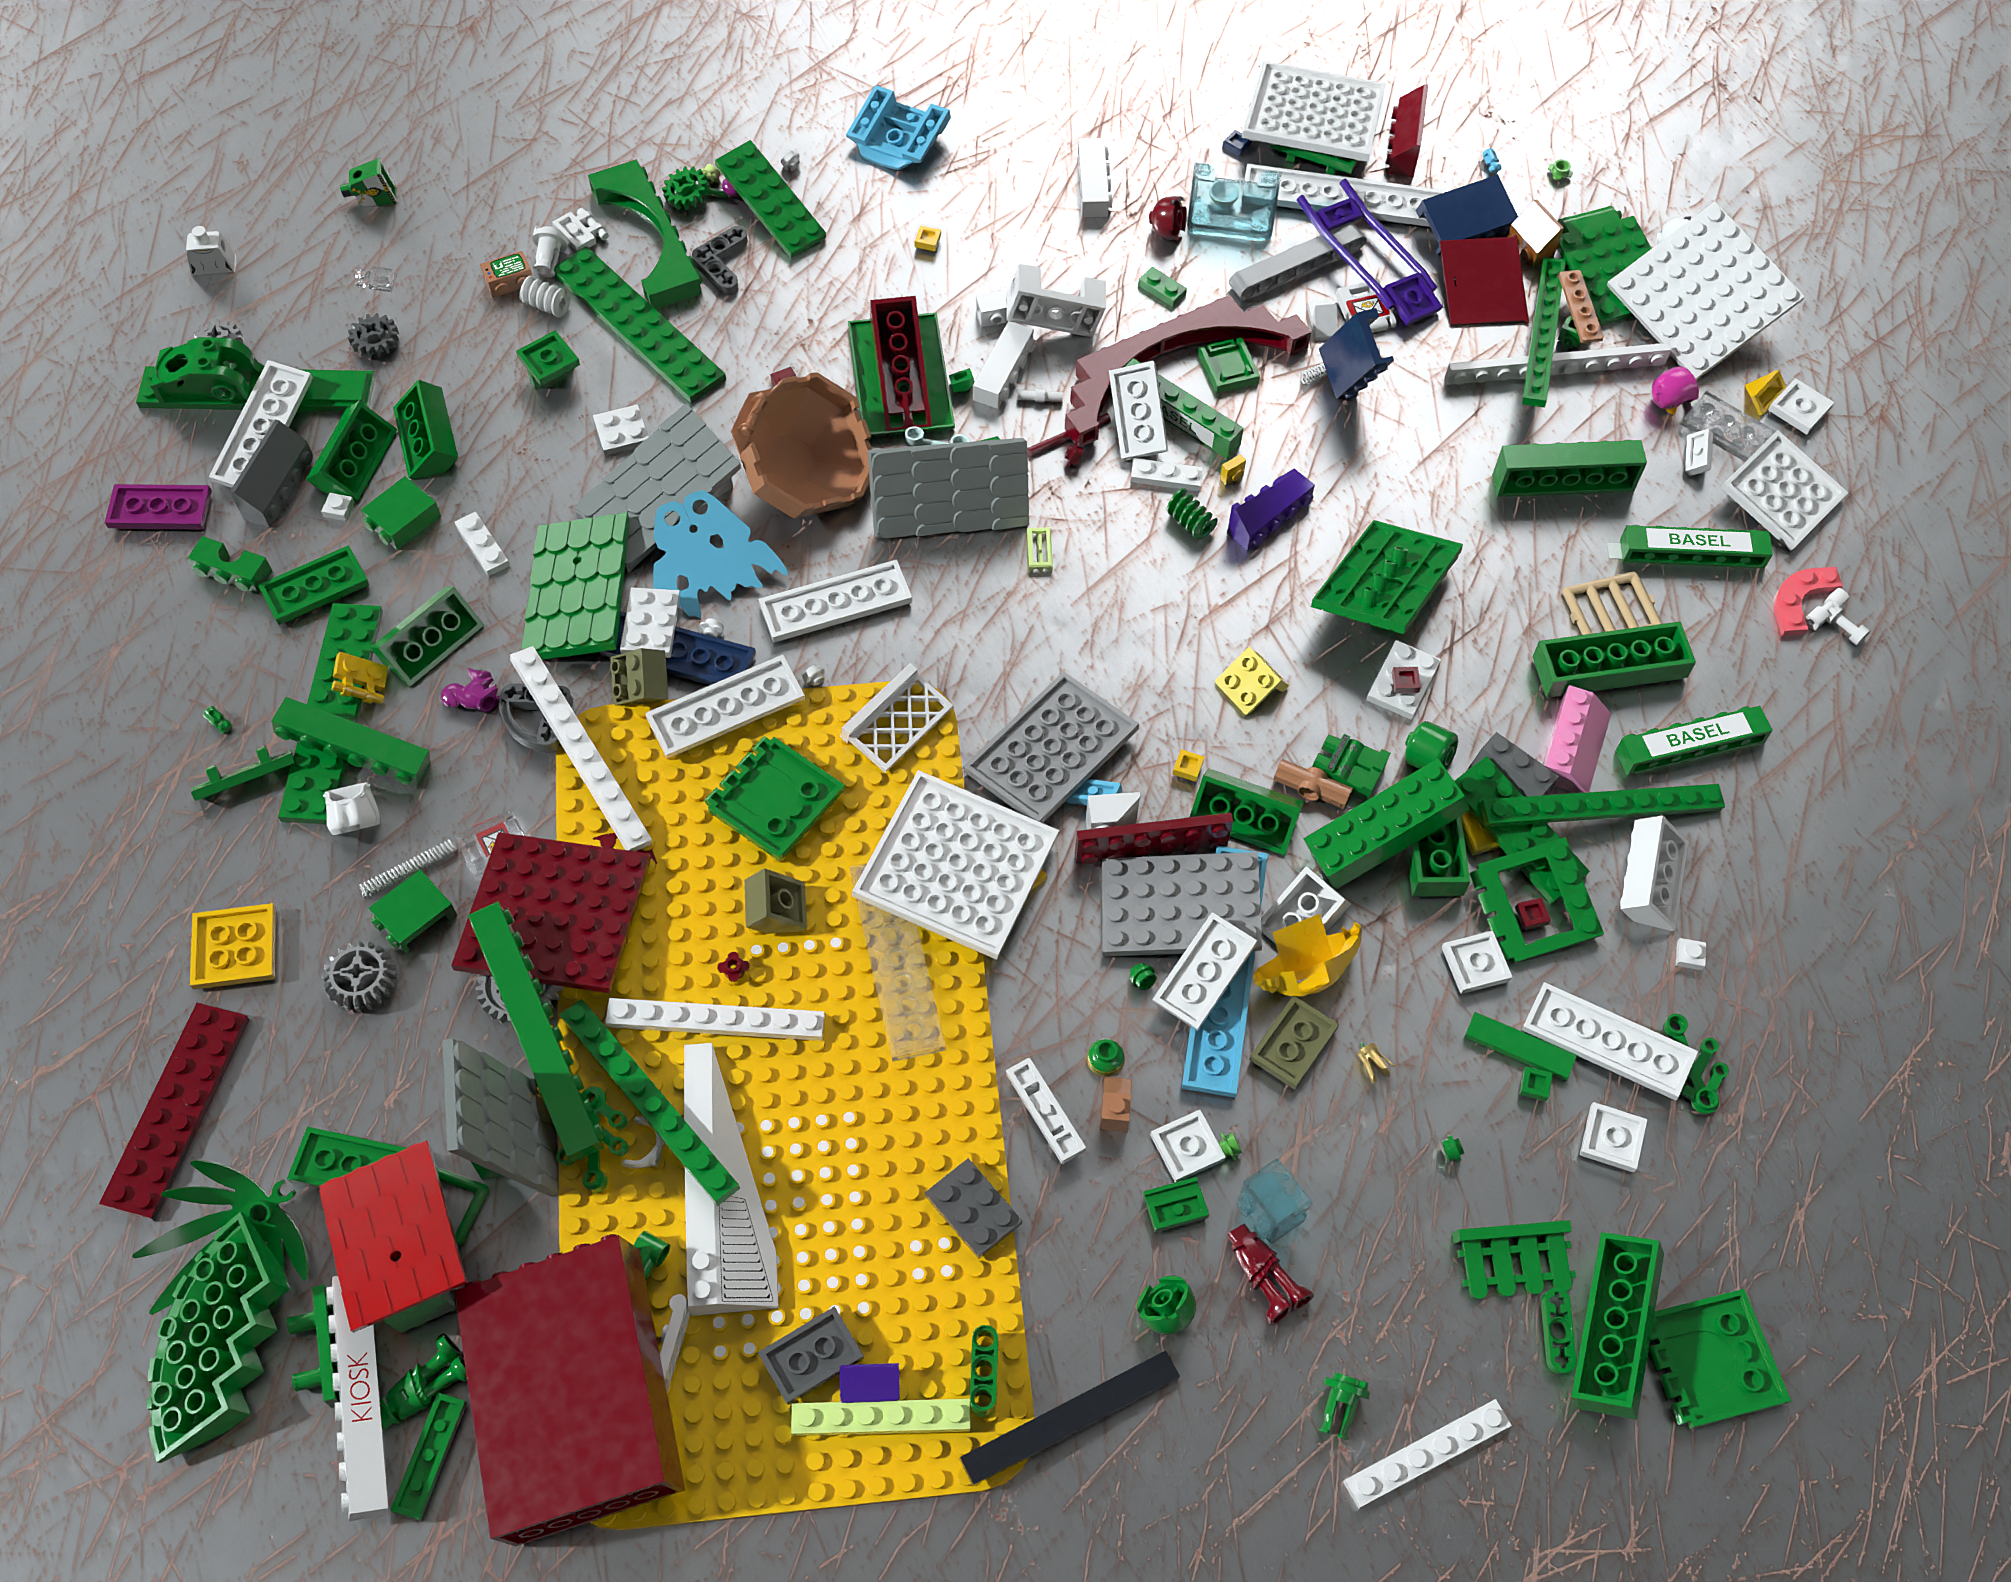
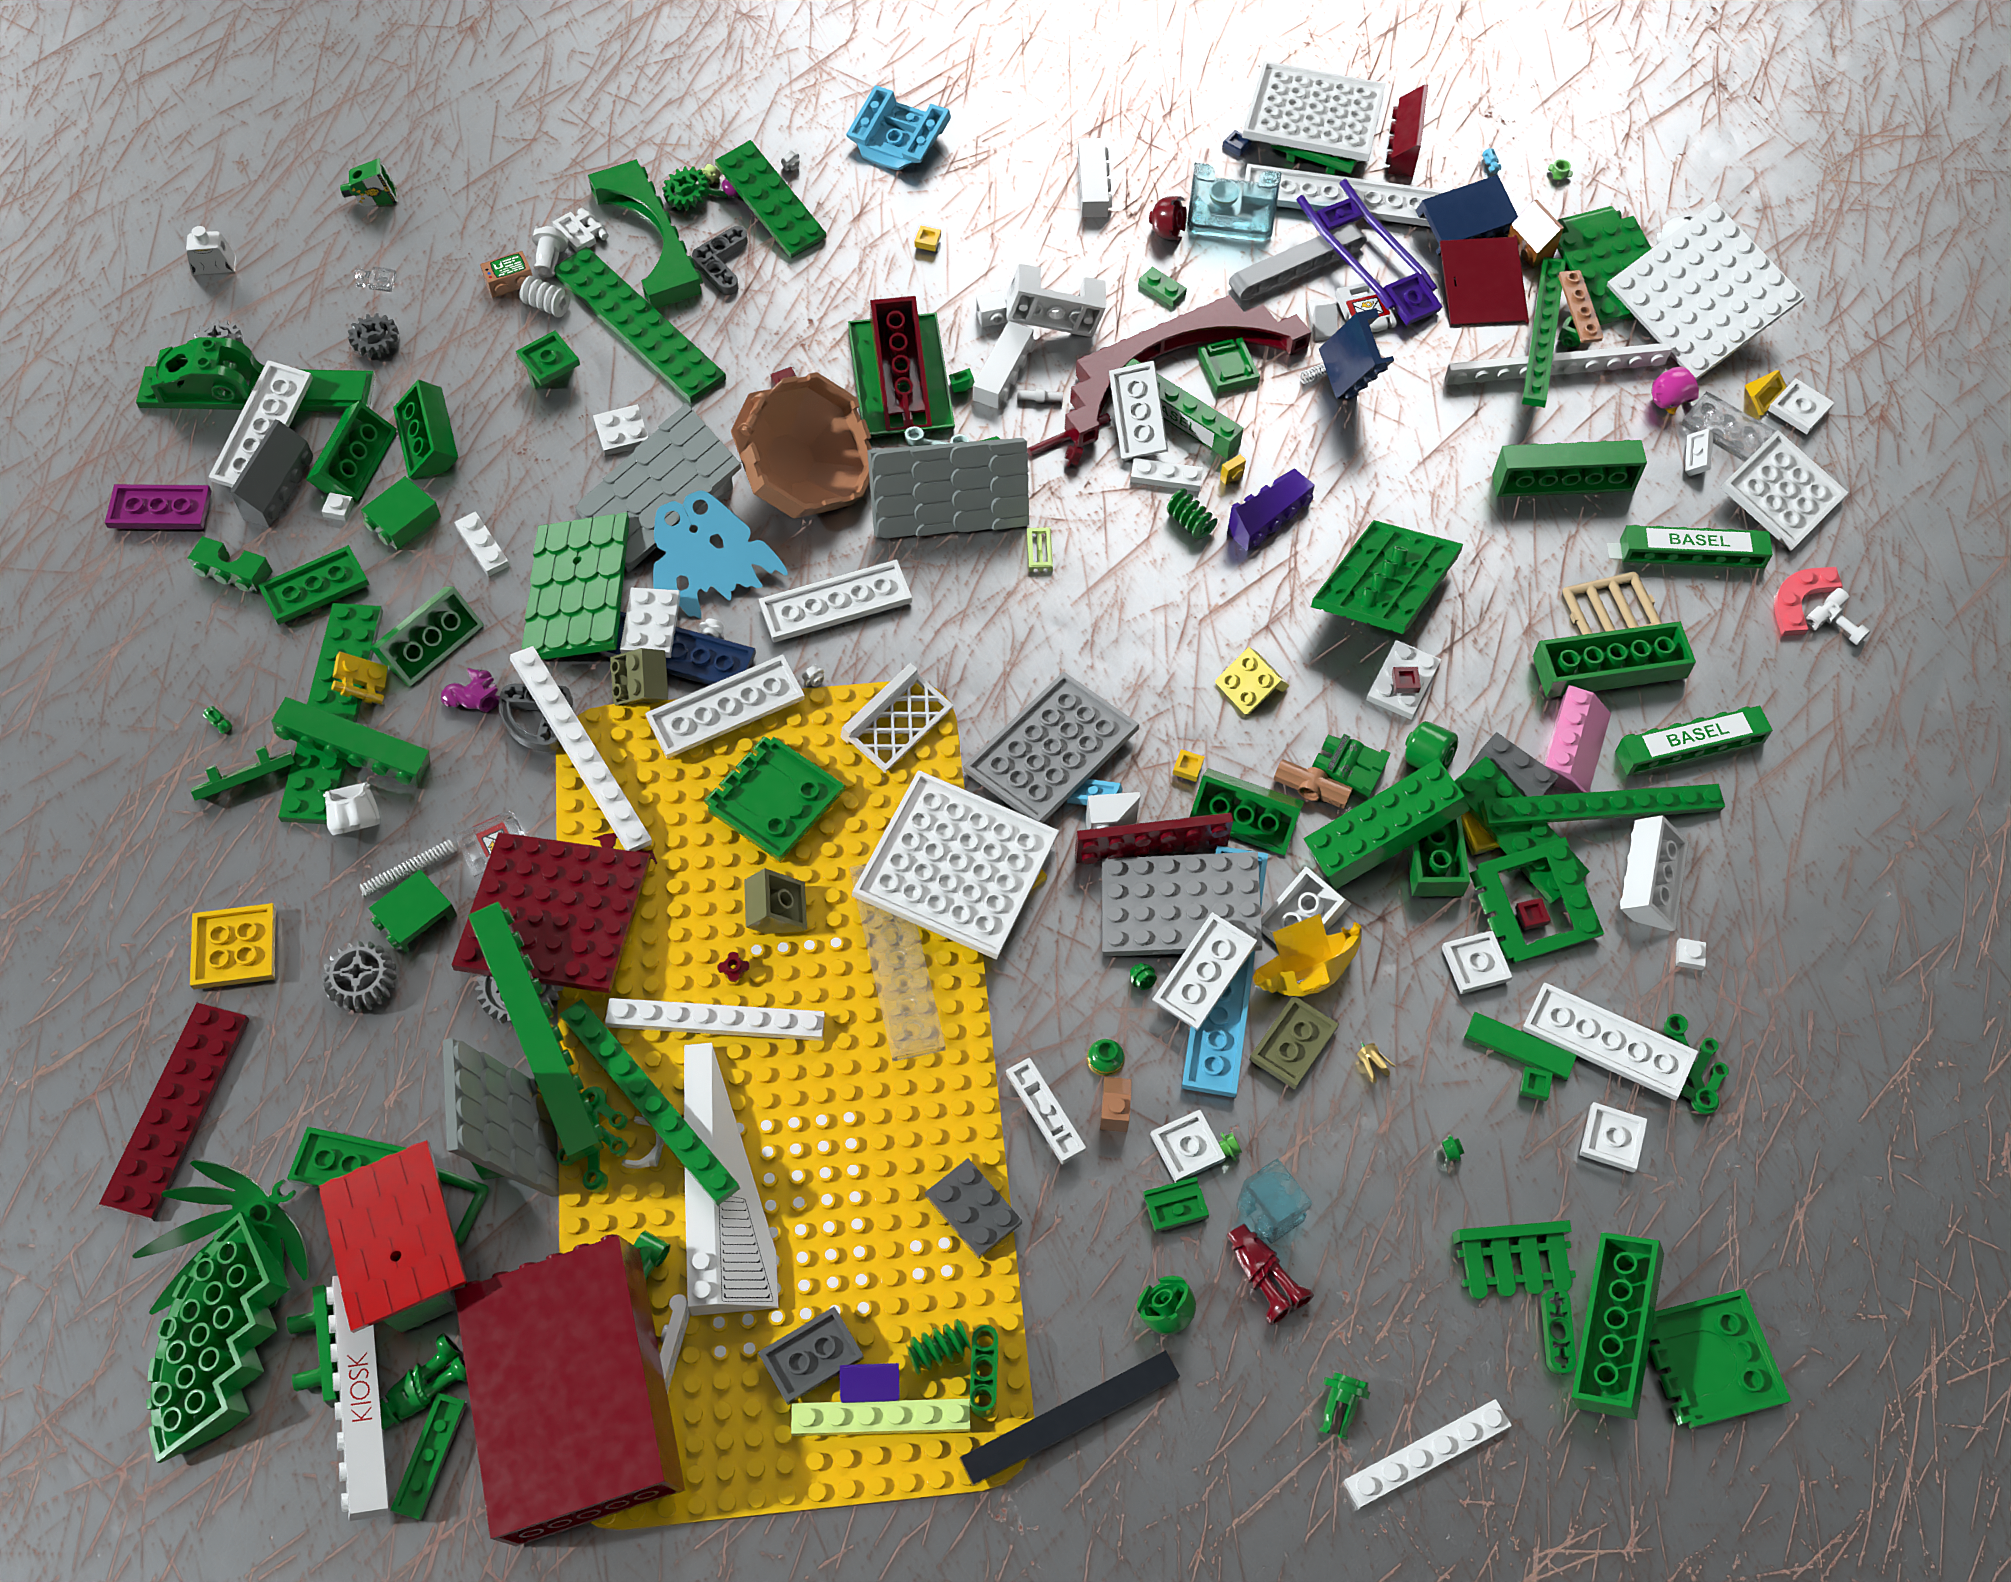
none -> green piece [906,1319,971,1375]

